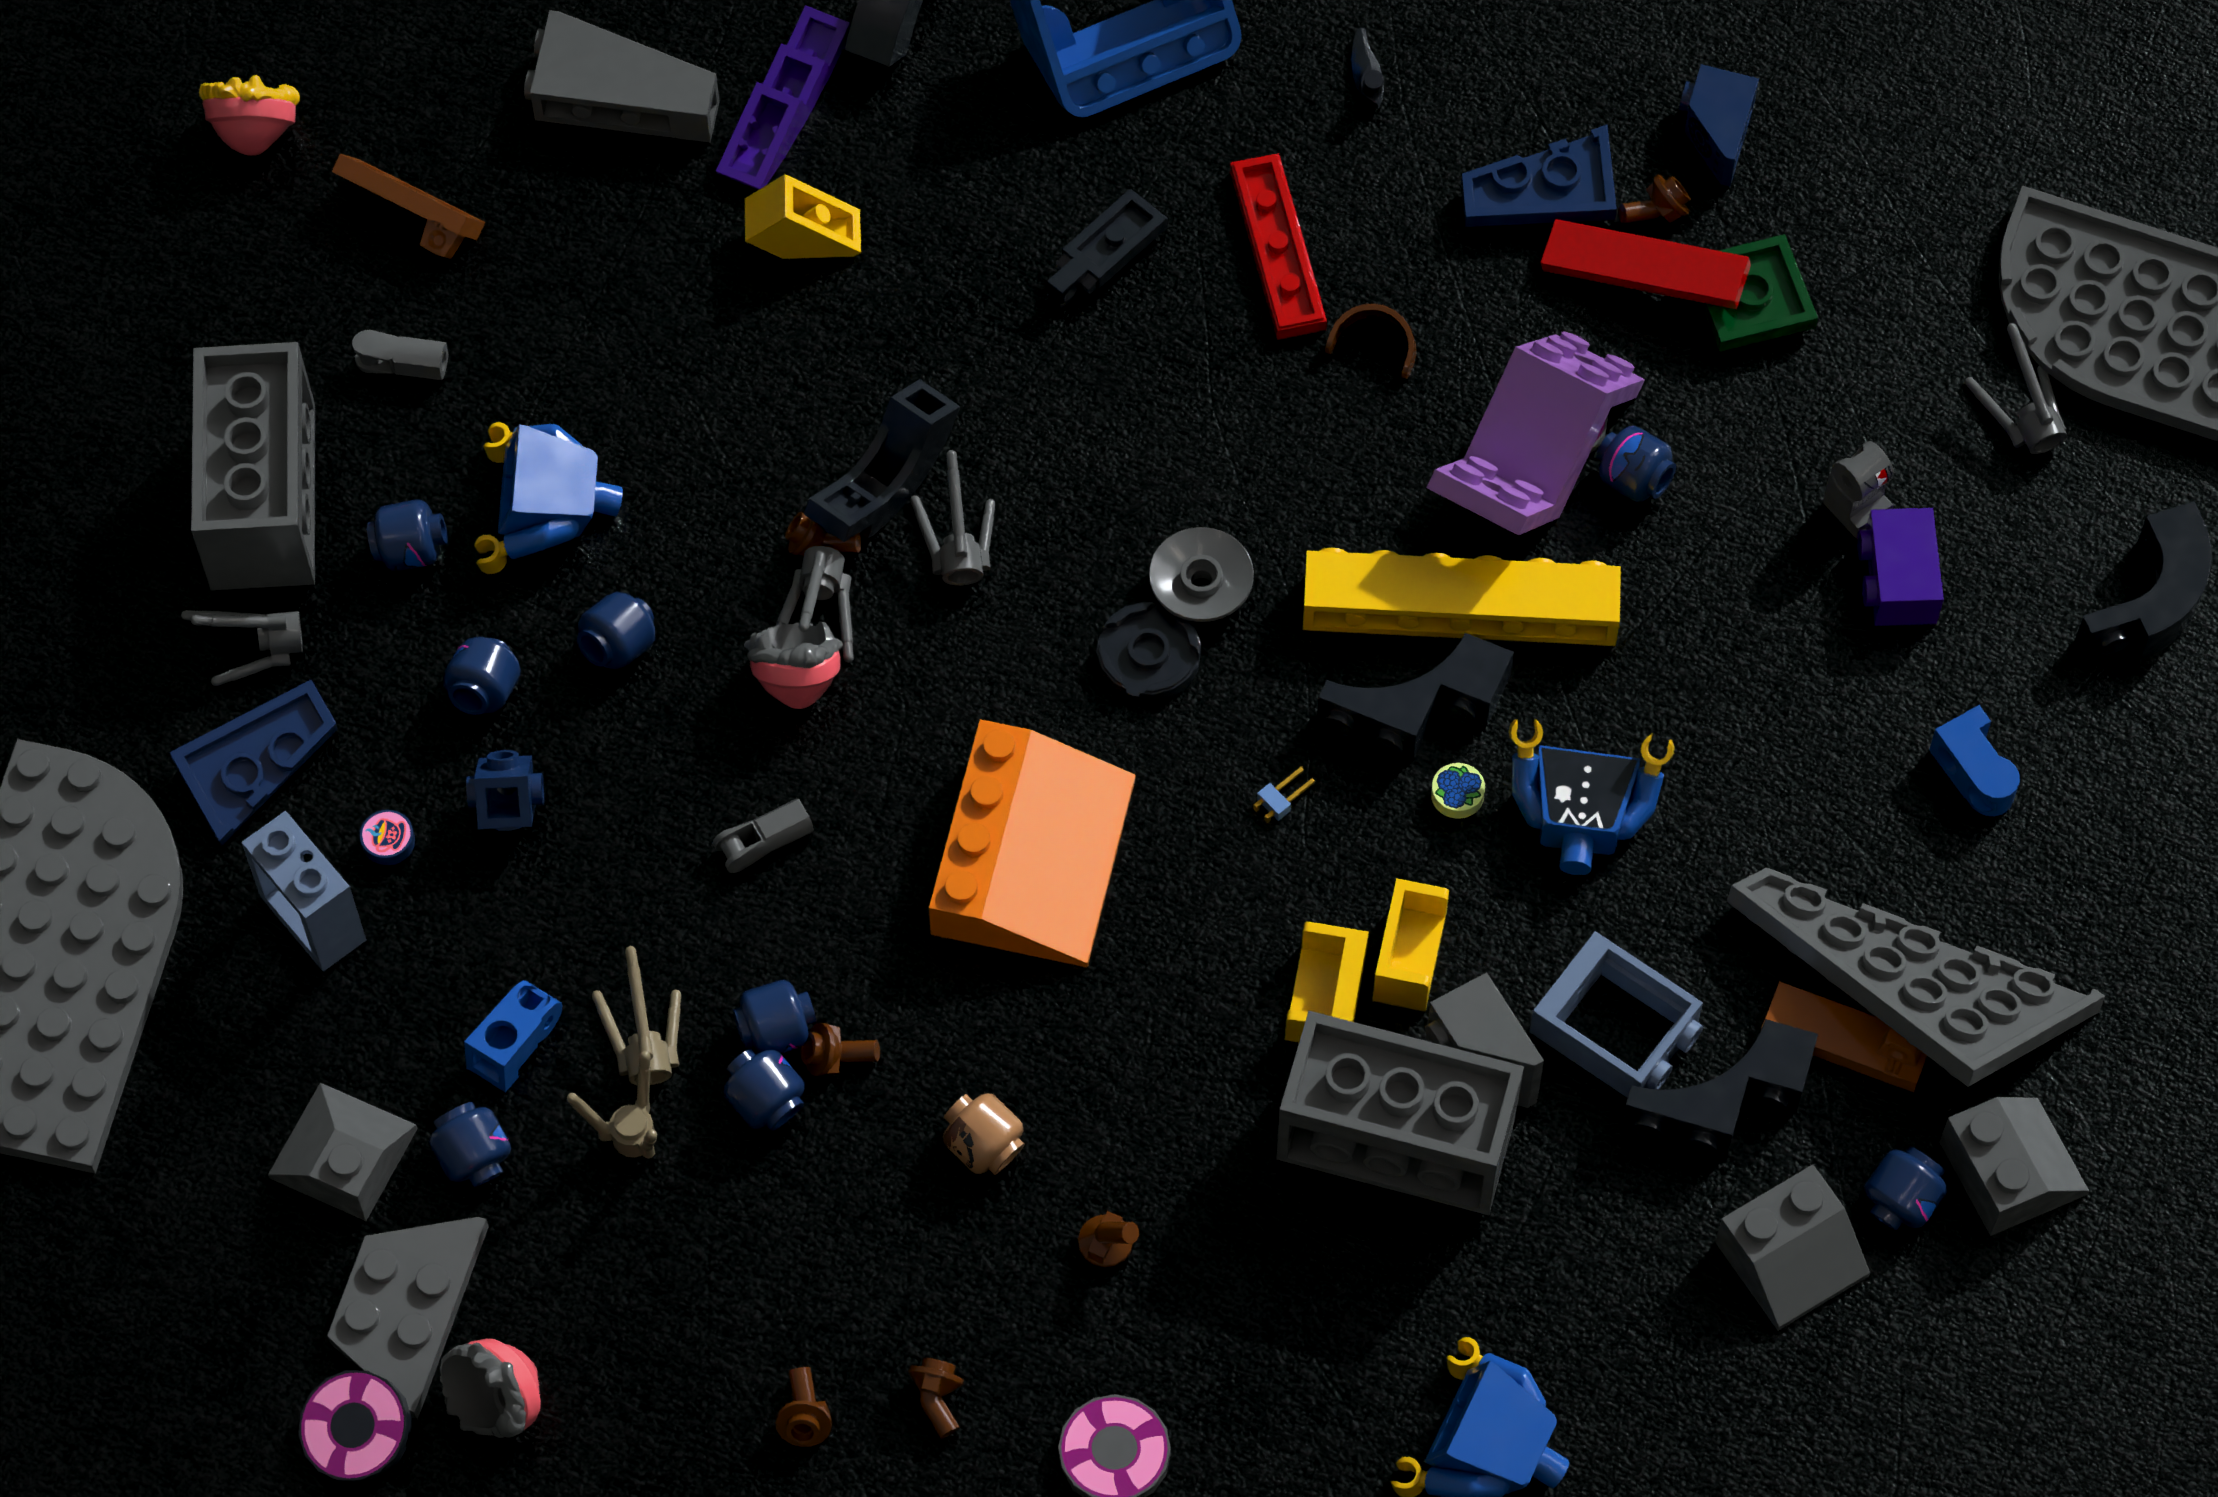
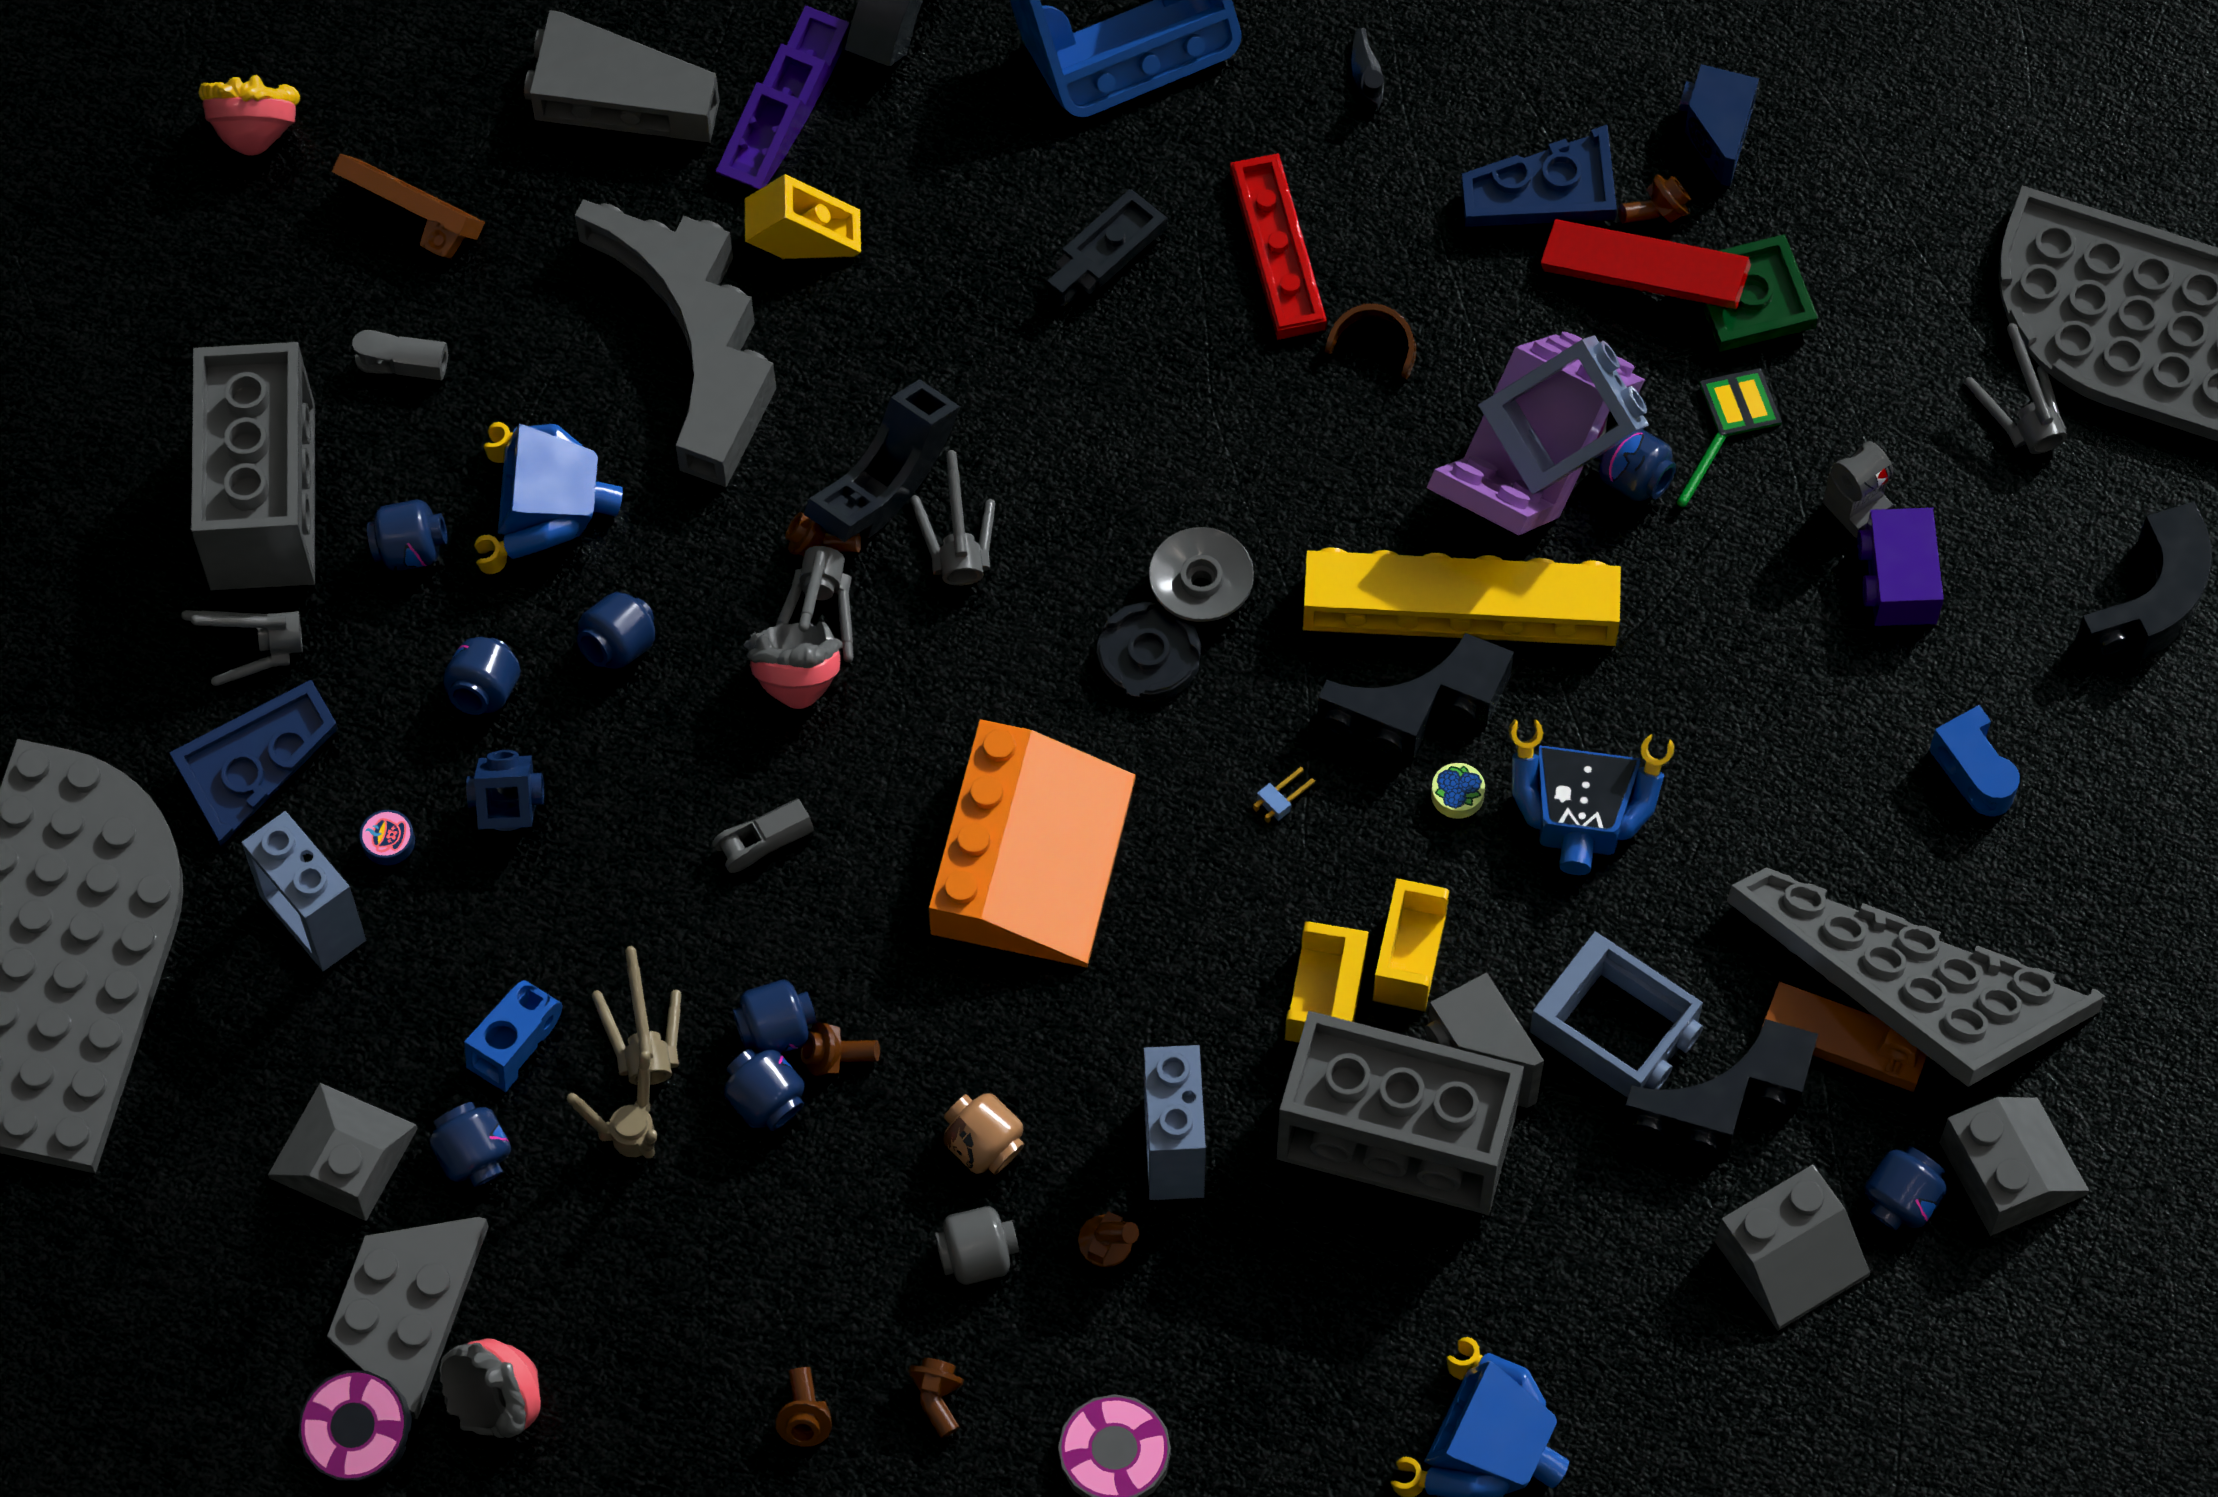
none -> dark grey arch [575,199,776,487]
none -> dark grey head [935,1206,1019,1285]
none -> sand blue window [1144,1045,1206,1200]
none -> sand blue window [1478,335,1649,495]
none -> piece [1677,368,1782,508]

